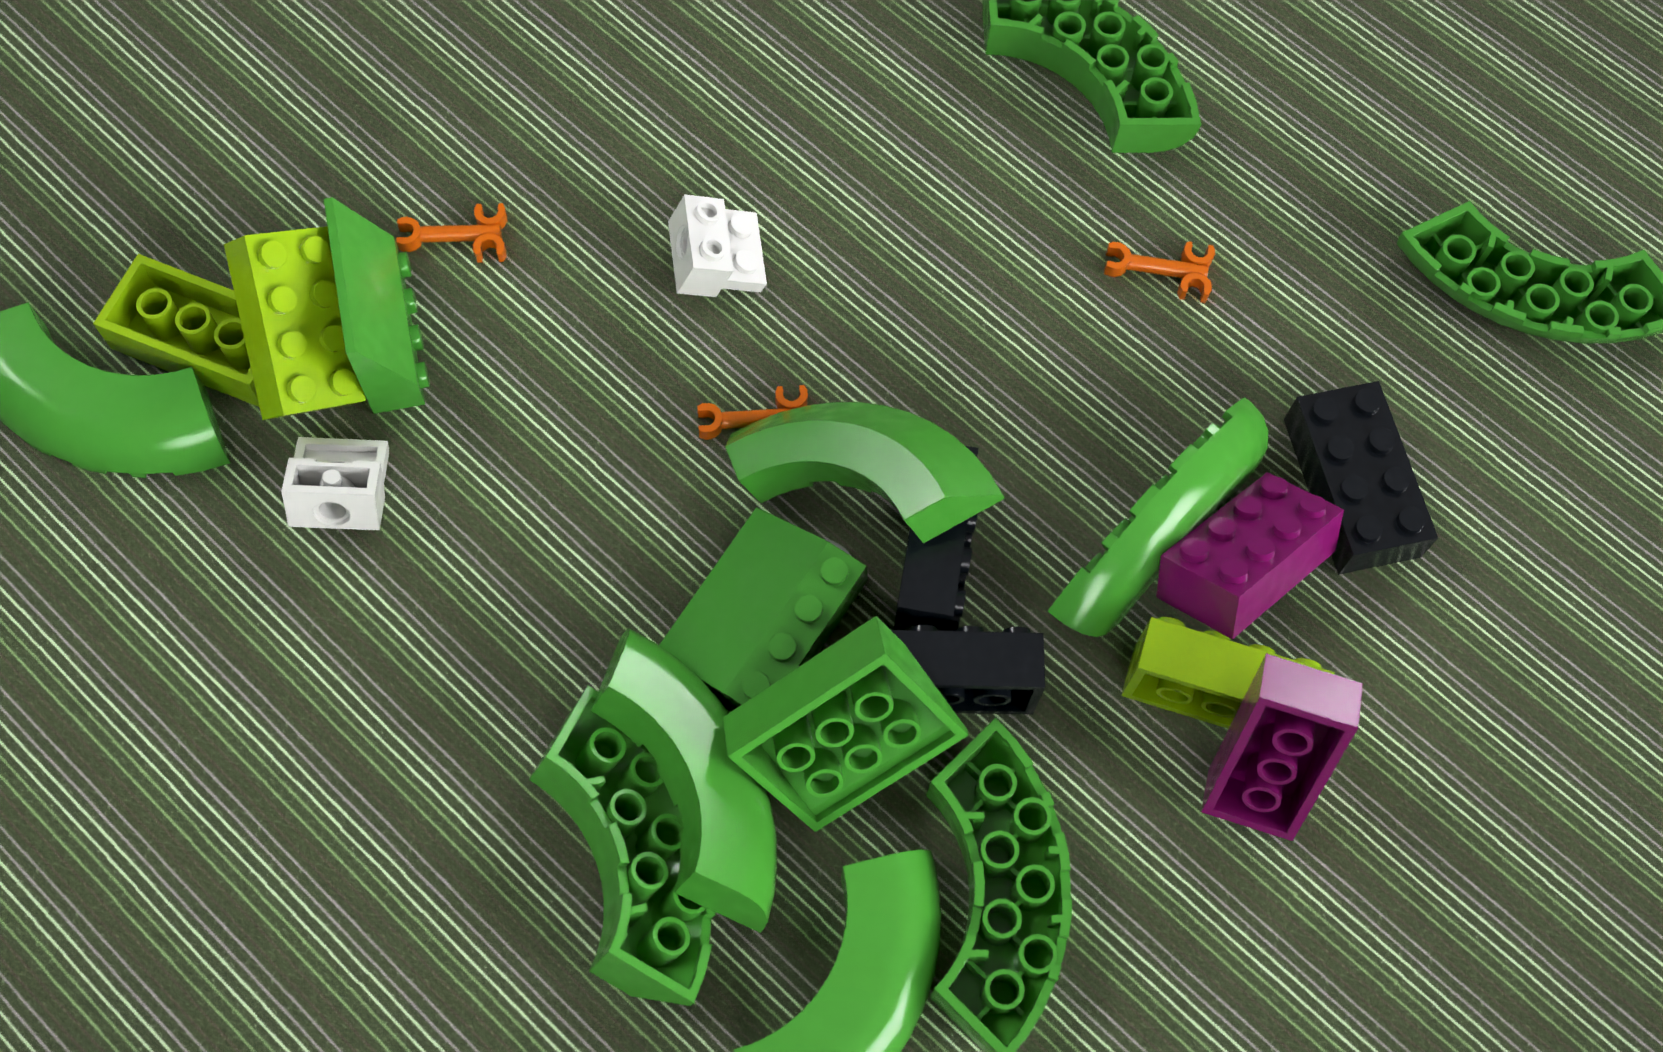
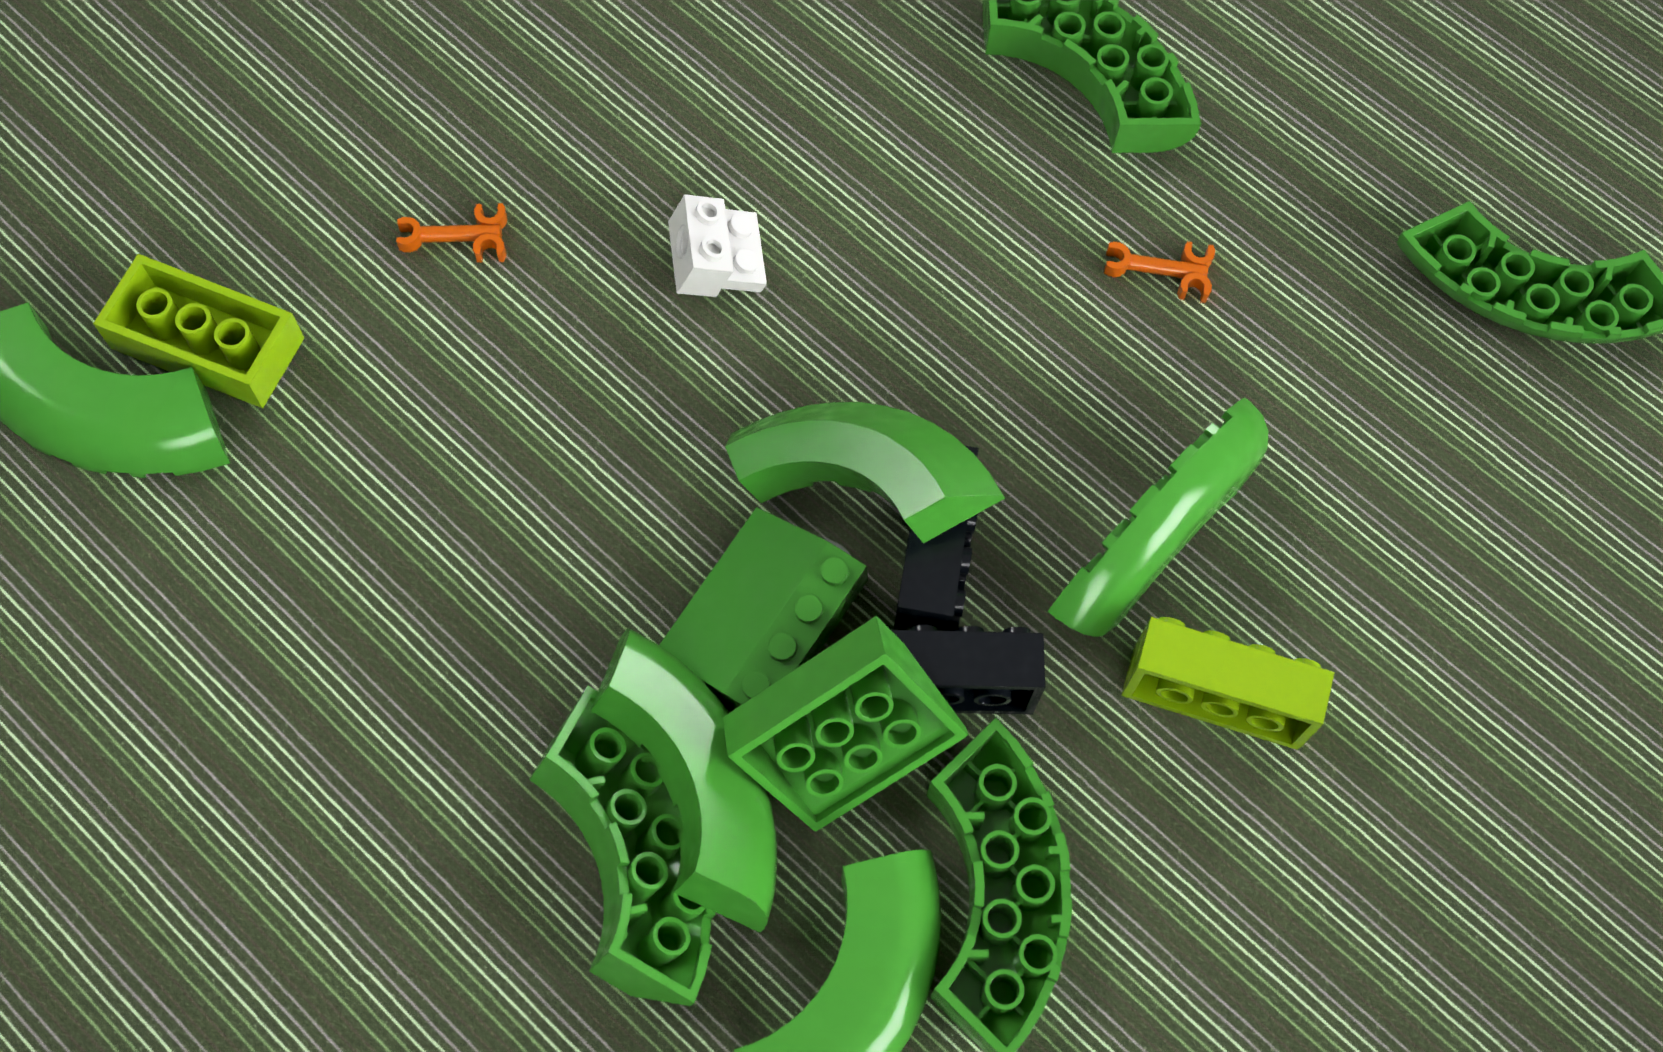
lime brick [224,226,366,420] -> none
white brick [281,437,389,530] -> none
bright green slope [324,197,430,414] -> none
orange bar [697,385,808,440] -> none
magenta brick [1156,472,1344,640] -> none
magenta brick [1201,653,1363,841] -> none
black brick [1284,381,1438,575] -> none

